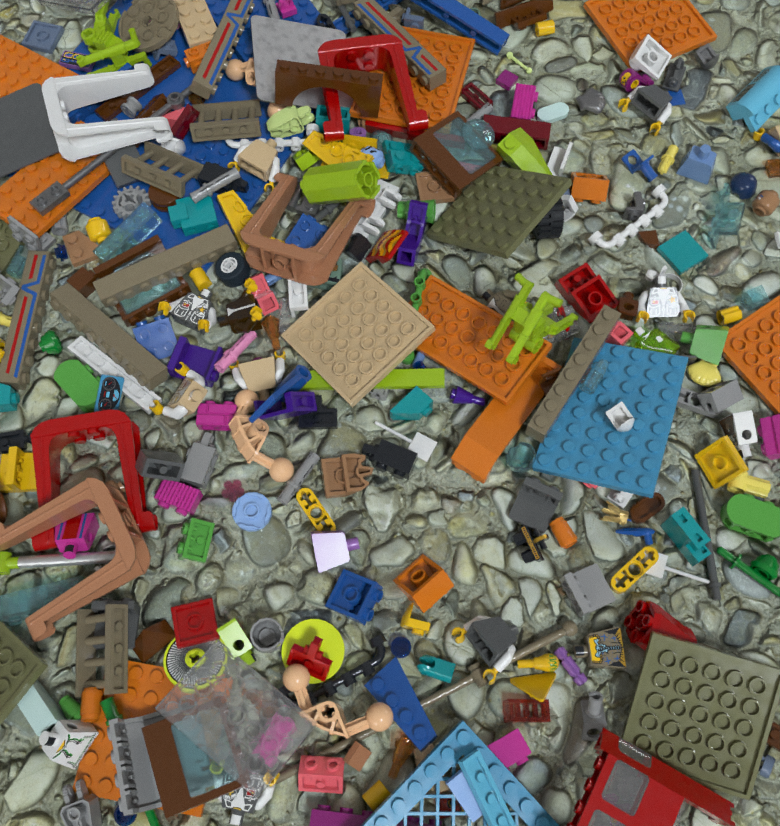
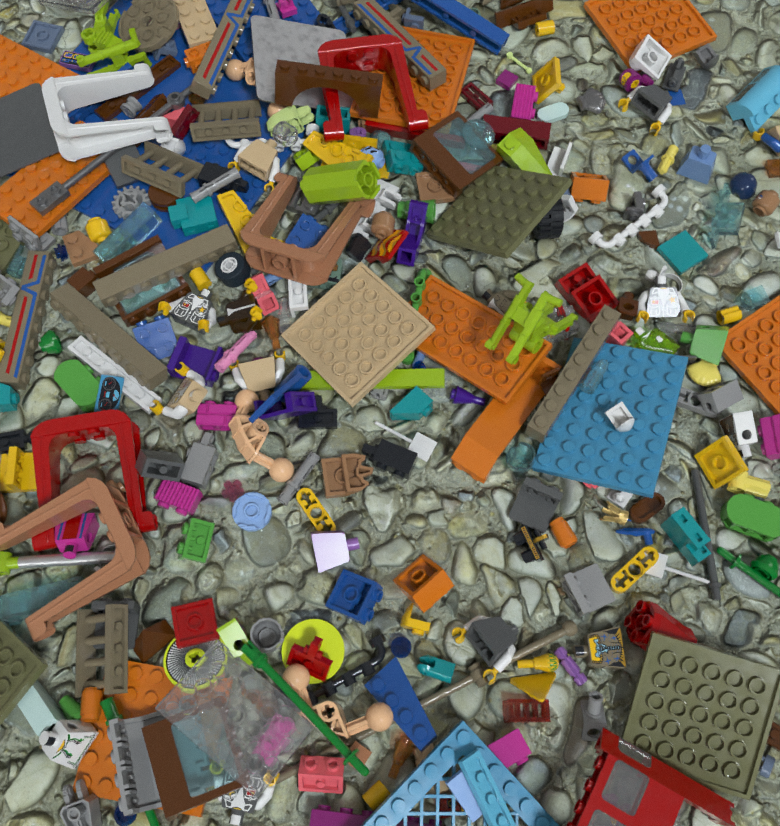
none -> green bar [240,640,369,776]
none -> clear head [272,121,298,147]
none -> medium nougat head [370,211,395,239]
none -> yellow tile [532,56,565,105]

